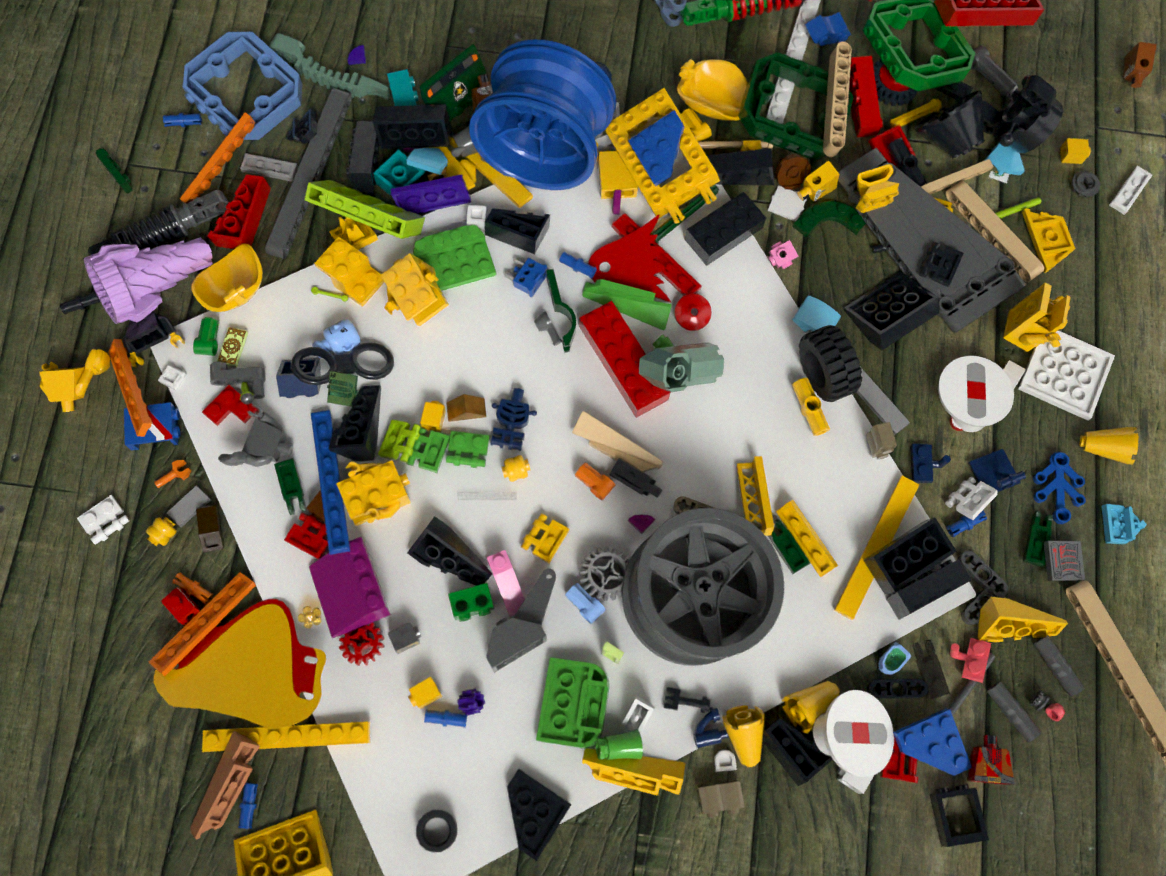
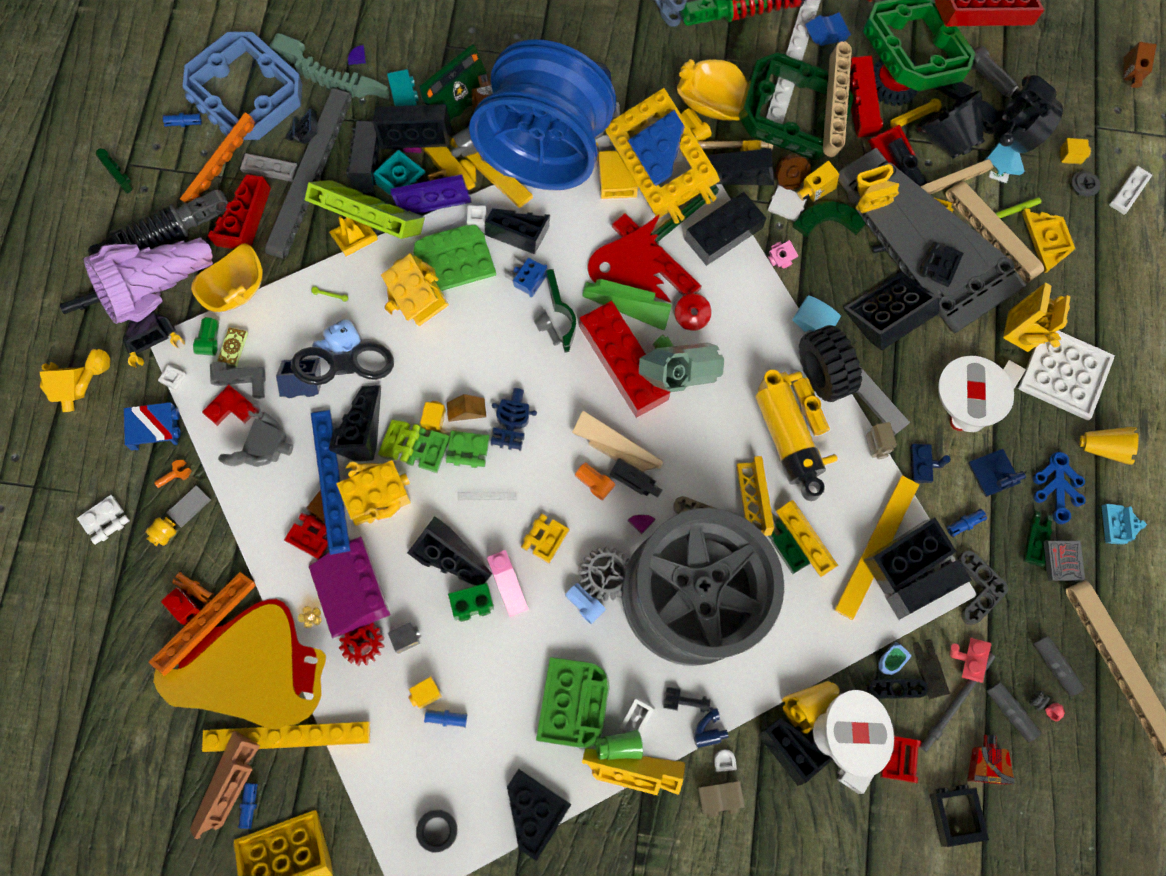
orange plate [108,339,152,437] -> none
dark brown slope [196,504,224,553] -> none
piece [240,382,254,404] -> none
dark green hinge [274,458,307,515] -> none
yellow bracket [314,237,384,307] -> none
clear green piece [327,371,358,407] -> none
medium azure slope [406,148,448,175] -> none
dark purple gear [457,688,485,716] -> none
dark grey slope [486,569,556,673] -> none
yellow piece [501,455,531,482] -> none
blue pin [559,252,597,278] -> none
yellowish green tile [601,641,624,664] -> none
magenta tile [612,190,621,215] -> none
yellow cone [722,705,764,767] -> none
blue plate [893,708,972,776] -> none
white plate [945,477,997,520] -> none
yellow wedge [978,597,1068,642] -> none
none -> yellow piece [755,370,838,501]

